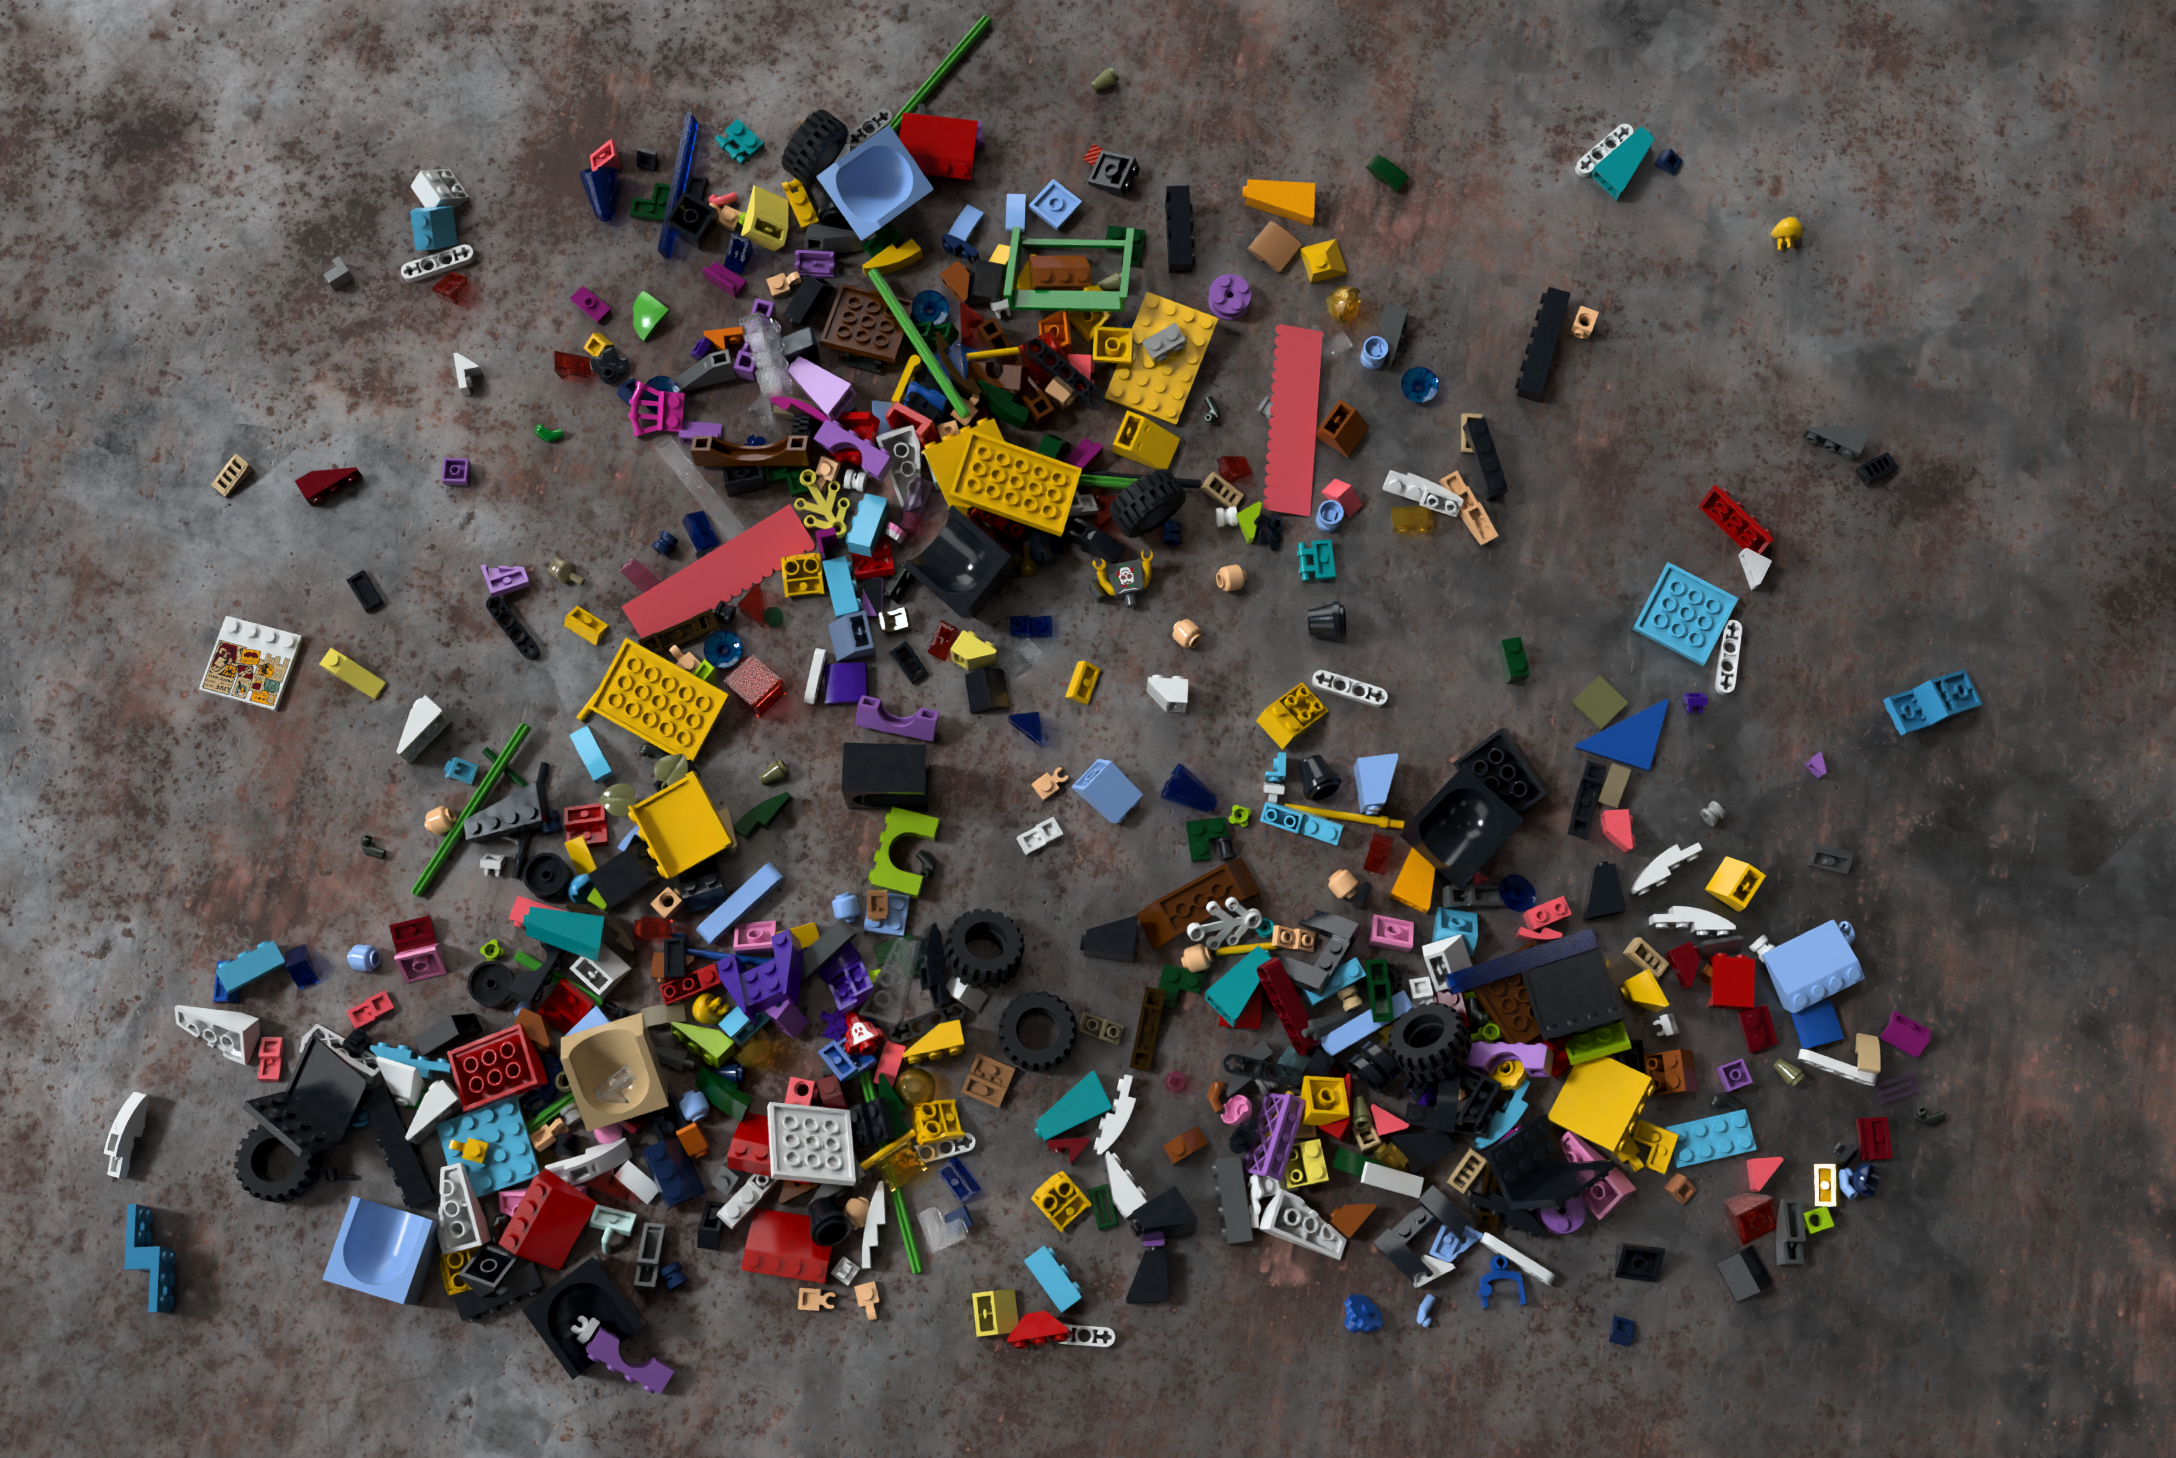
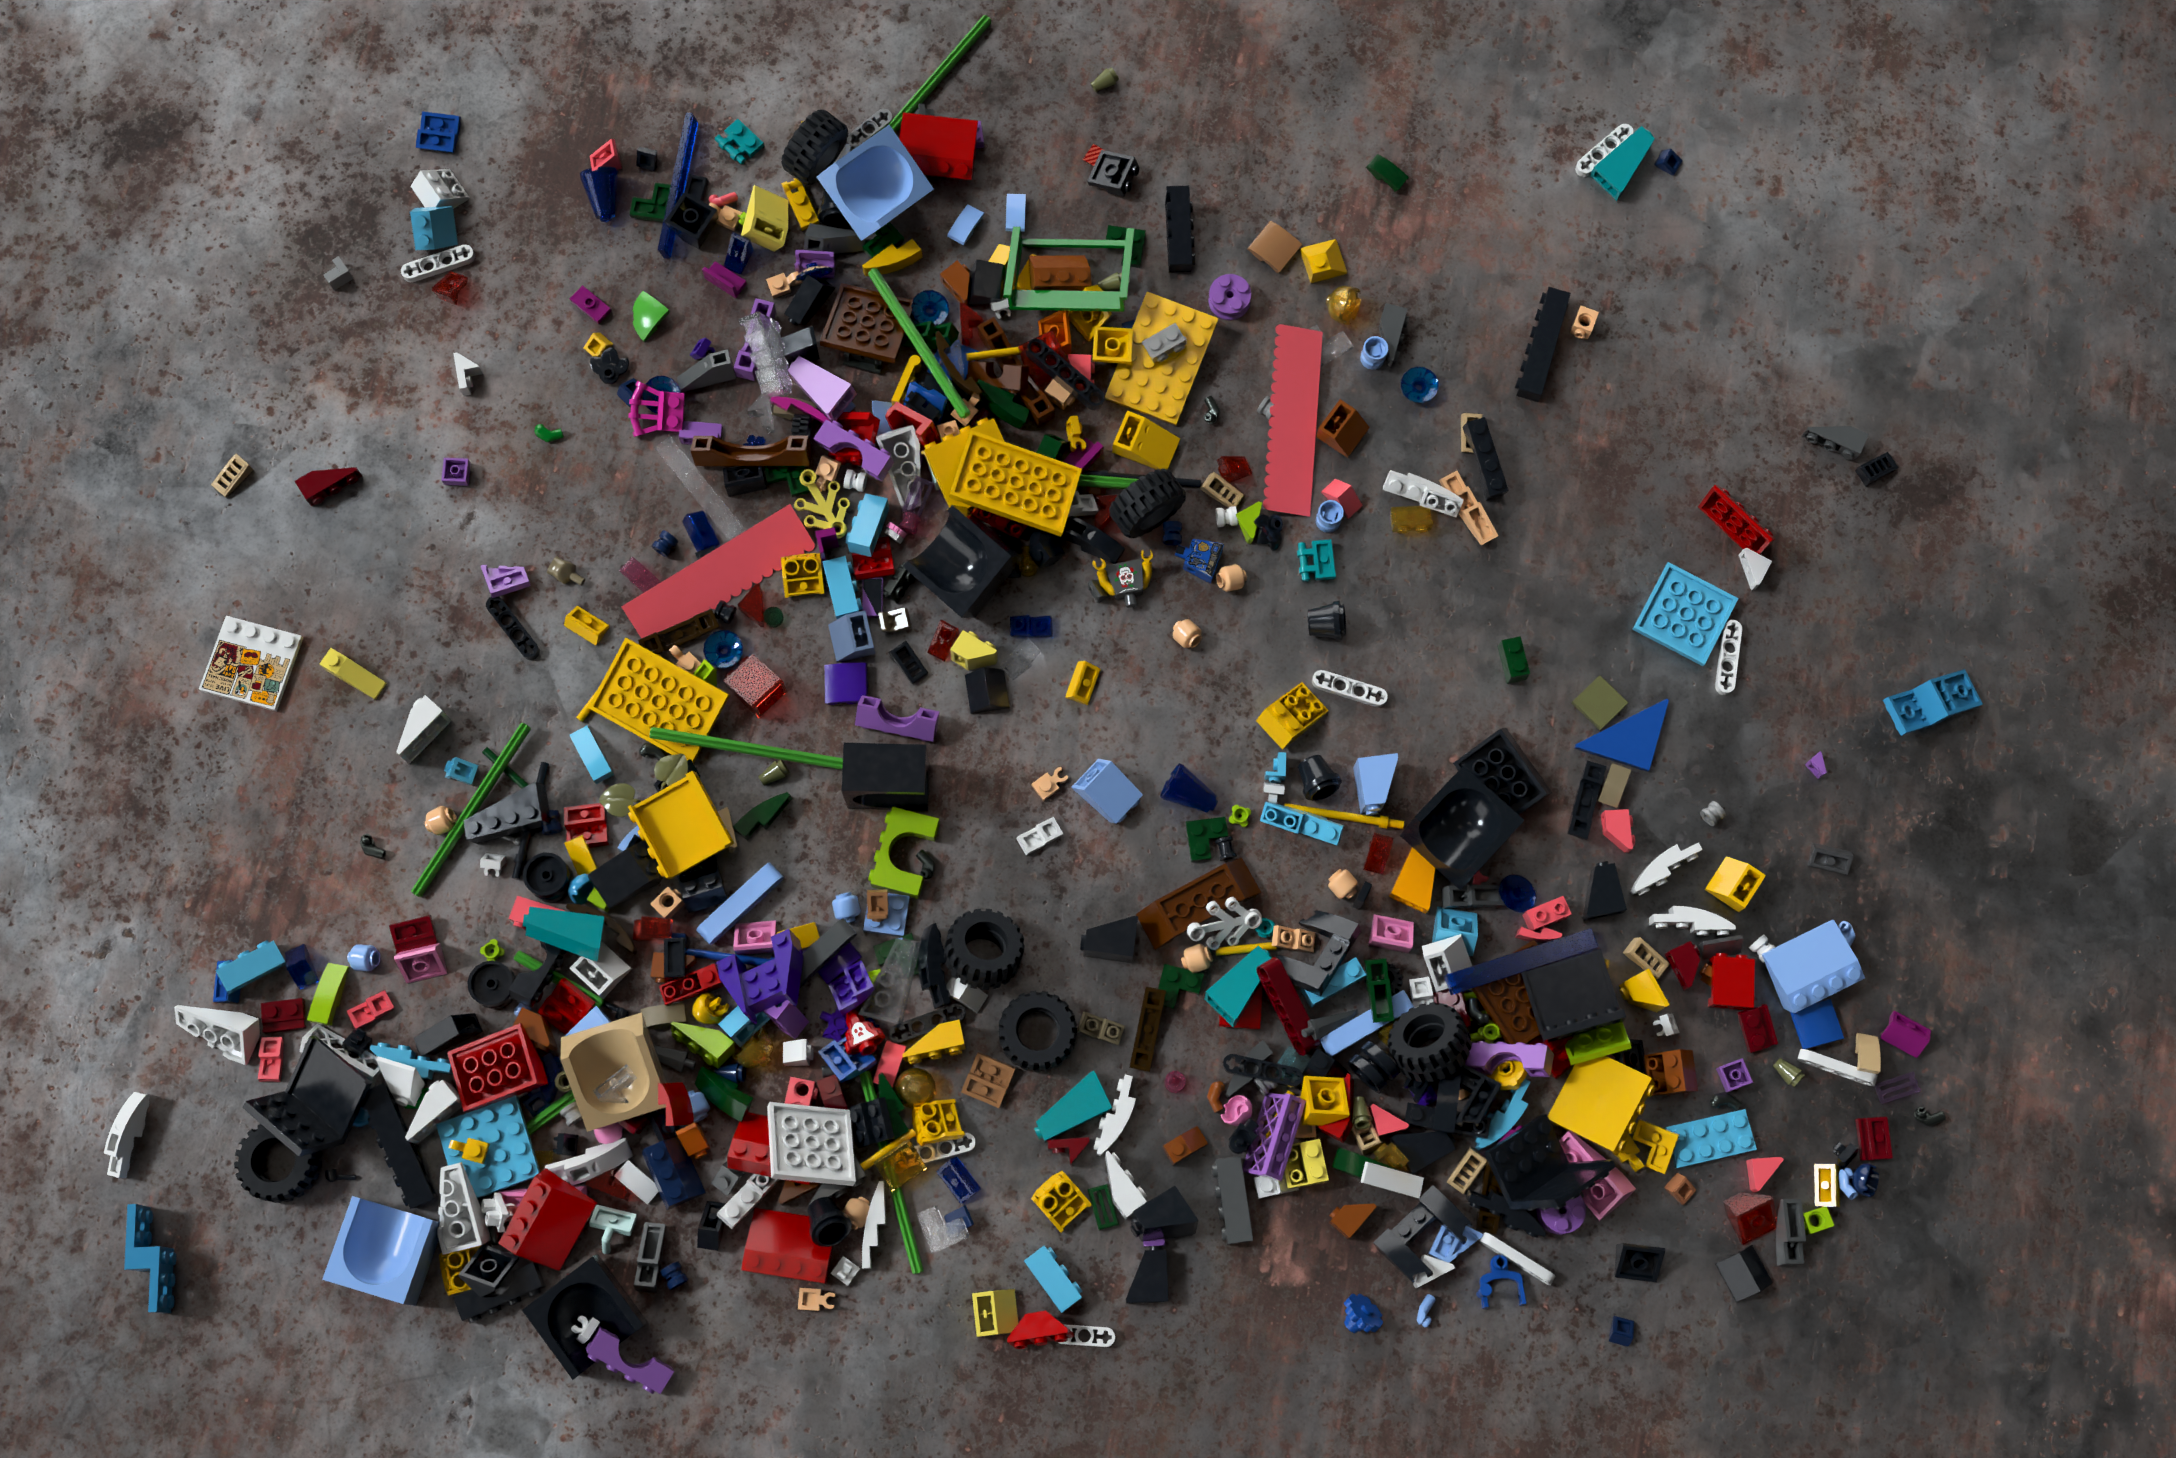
black tile [346,570,384,613] -> none
light nougat plate [530,1118,569,1152] -> none
clear red slope [553,351,591,379] -> none
orange slope [704,326,745,351] -> none
white beam [804,648,827,705] -> none
light nougat plate [854,1281,880,1321] -> none
dark blue slope [942,234,979,265] -> none
clear blue slope [1008,712,1042,747] -> none
light blue plate [1029,179,1082,231] -> none
white slope [1147,675,1188,713] -> none
light orange slope [1242,179,1315,226] -> none
white animal [1247,1175,1265,1228] -> none
white wedge [1258,1189,1347,1260] -> none
tan wheel [1337,985,1364,1012] -> none
dark purple tile [1683,693,1708,714] -> none
yellow piece [1771,217,1804,251] -> none
none -> dark red plate [261,998,306,1034]
none -> lime slope [307,963,349,1026]
none -> blue slope [416,111,461,153]
none -> white hips [481,1193,517,1232]
none -> bright green axle [649,727,843,769]
none -> red slope [658,1082,694,1126]
none -> white slope [783,1039,814,1066]
none -> clear blue dish [796,262,833,281]
none -> yellow plate [1065,416,1086,452]
none -> torso [1175,539,1224,583]

